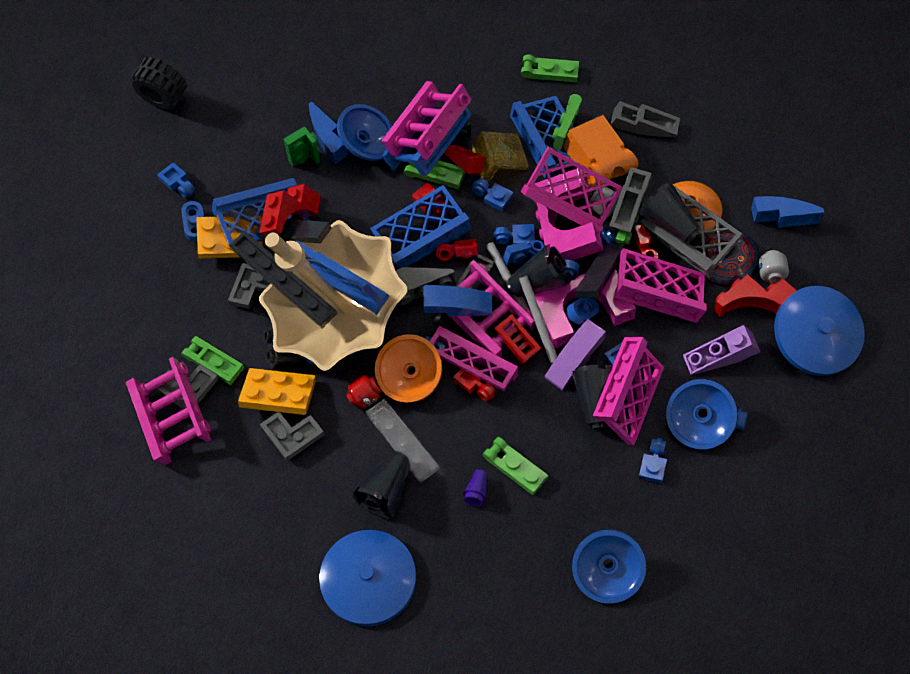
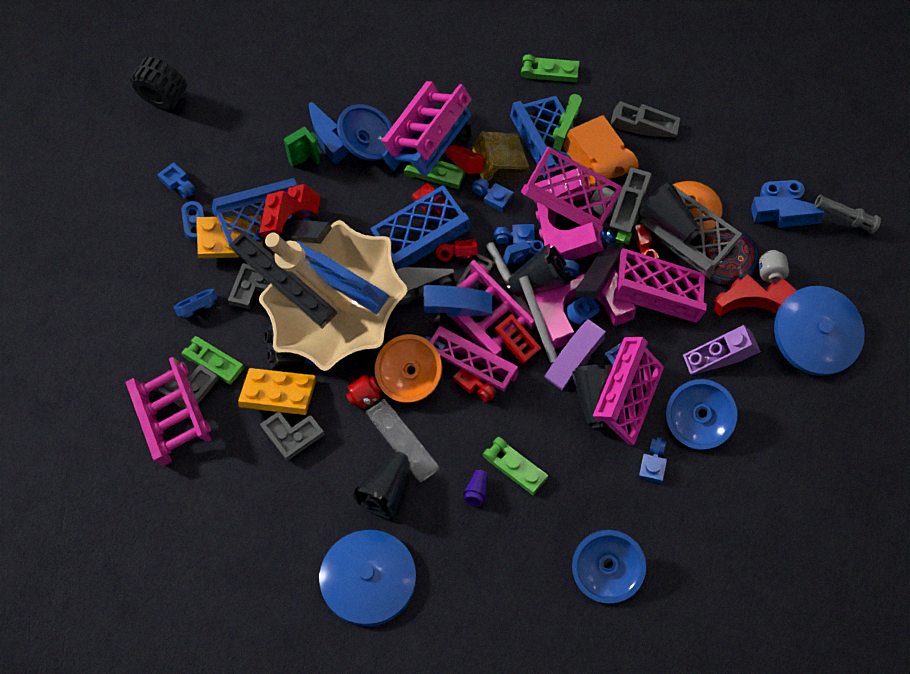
blue plate [734,408,748,431] -> none
none -> blue plate [174,289,218,318]
none -> blue plate [760,180,805,200]
none -> dark grey pin [814,195,881,234]

